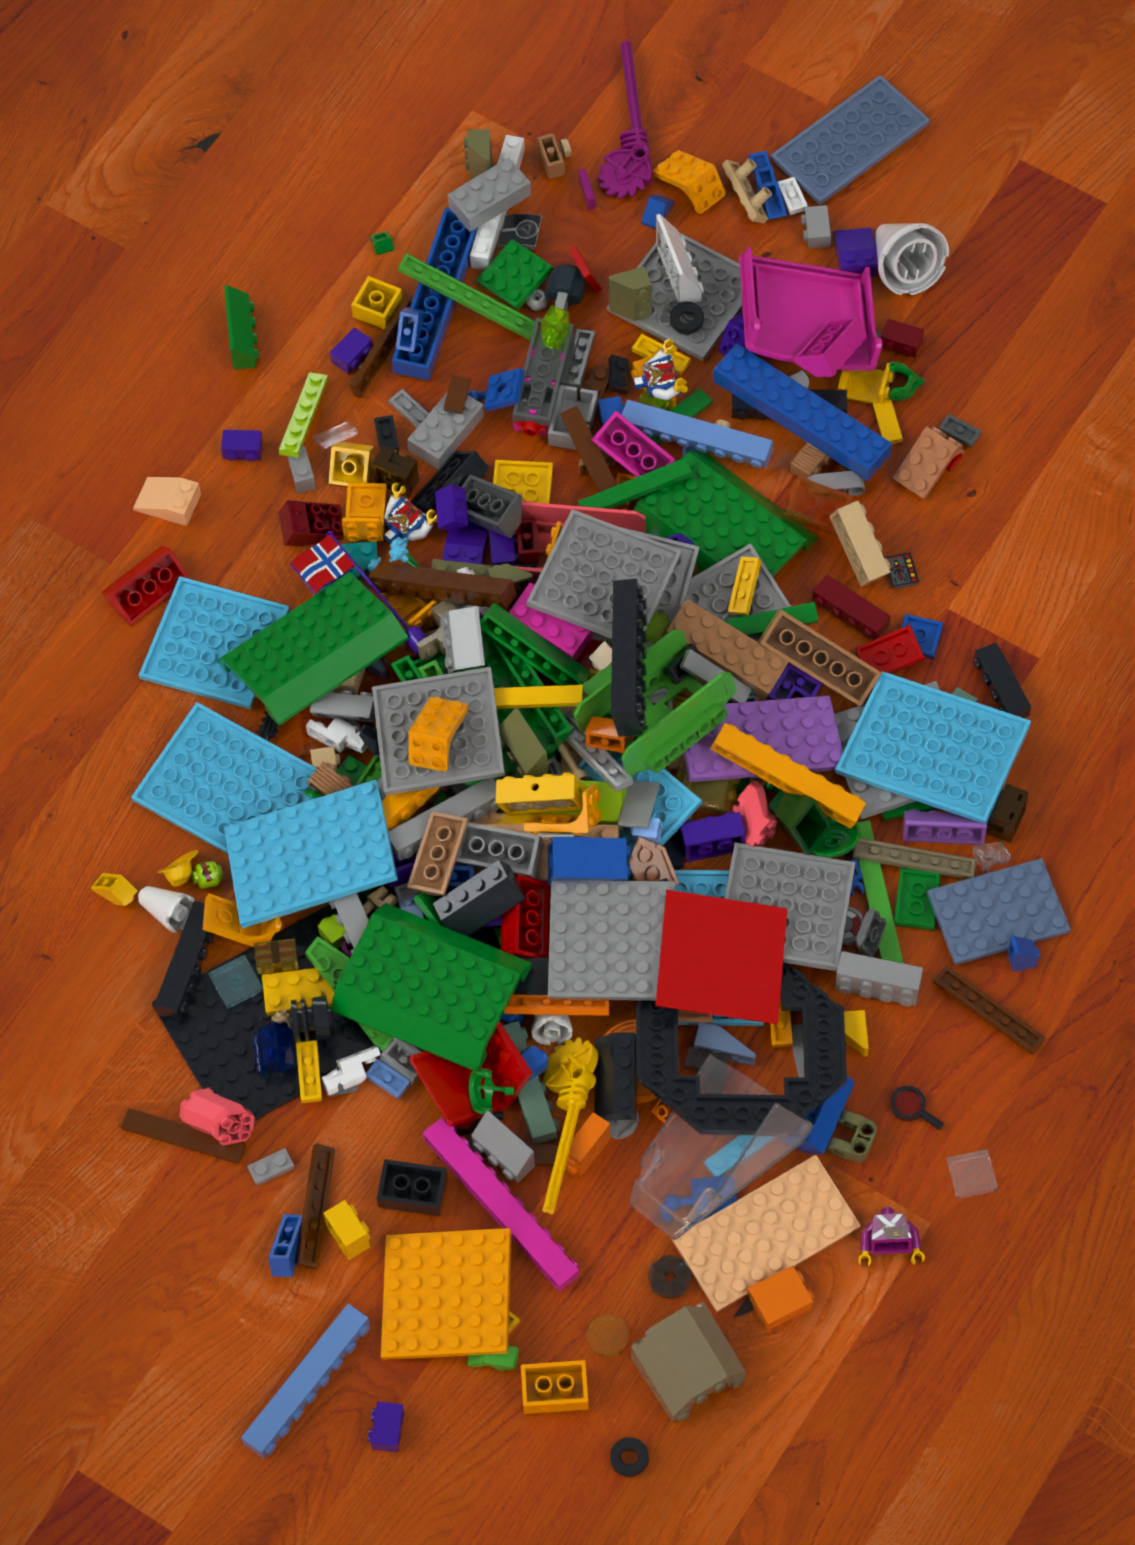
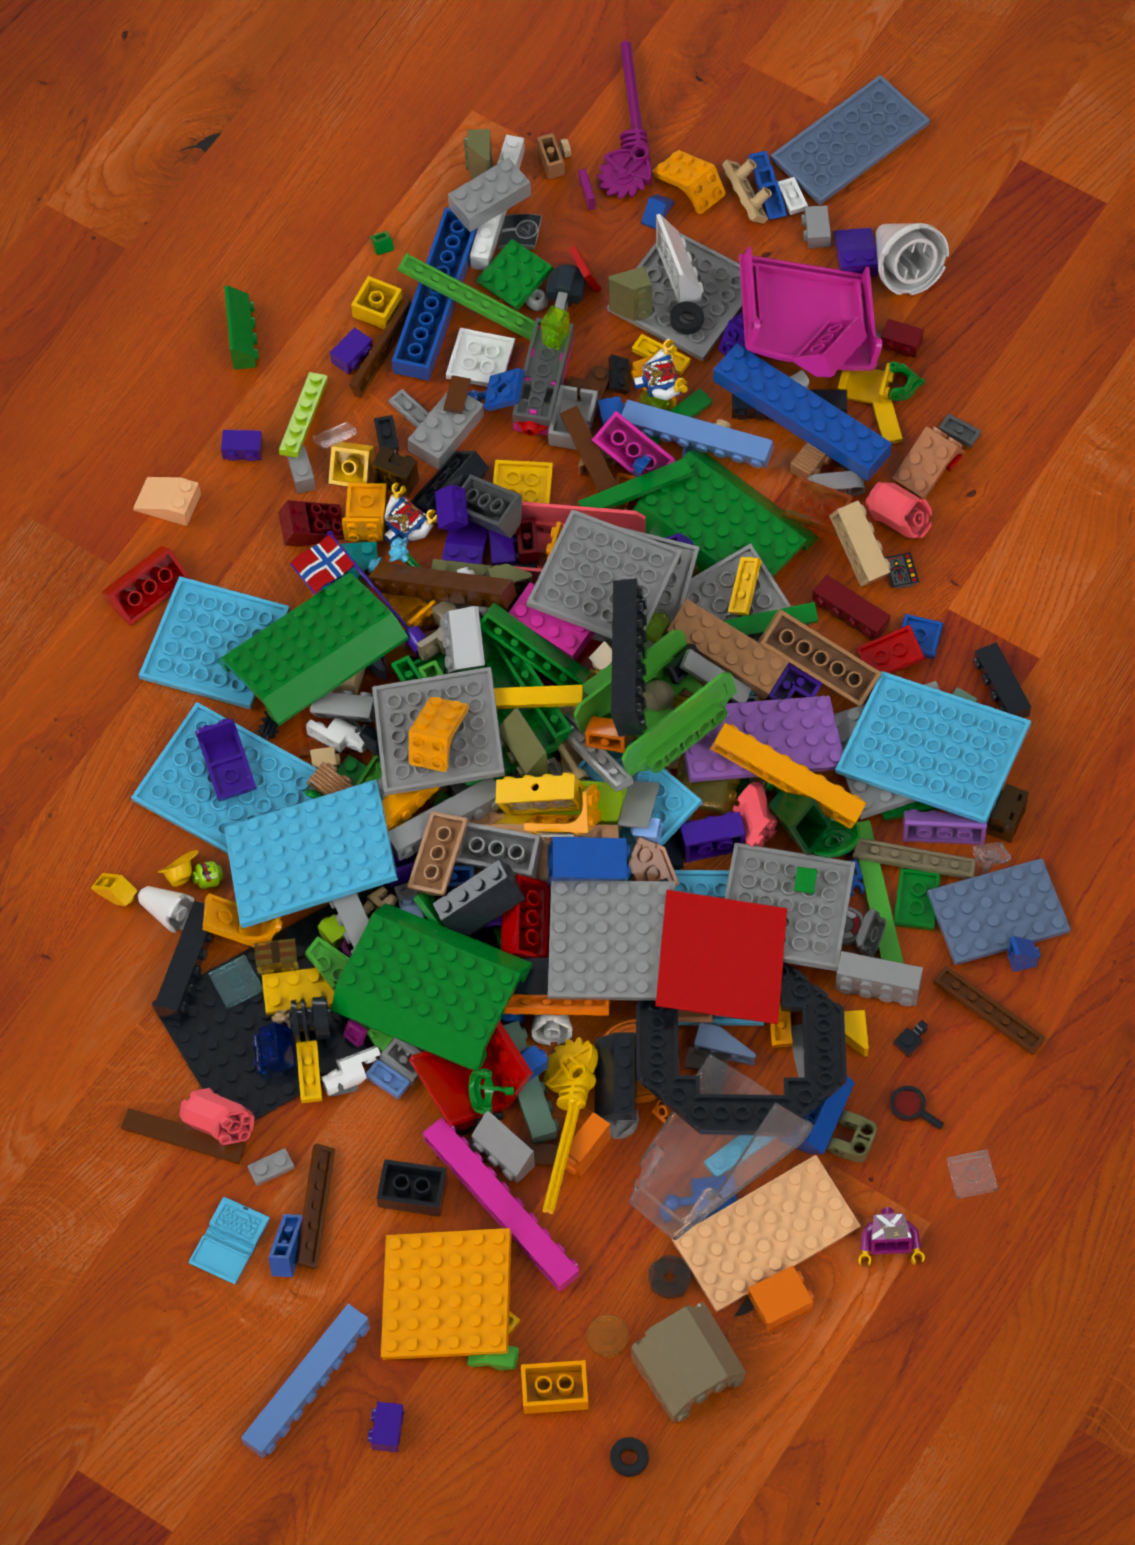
yellow brick [323,1200,371,1260] -> none
blue slope [396,307,424,352] -> none
dark grey plate [561,329,596,390] -> none
none -> medium azure piece [188,1197,270,1284]
none -> dark purple bracket [195,719,257,802]
none -> magenta tile [343,1020,368,1048]
none -> white plate [446,328,515,387]
none -> blue plate [632,454,651,477]
none -> dark tan piece [643,680,674,712]
none -> green slope [794,867,817,894]
none -> coral brick [866,482,932,538]
none -> black plate [893,1020,928,1057]

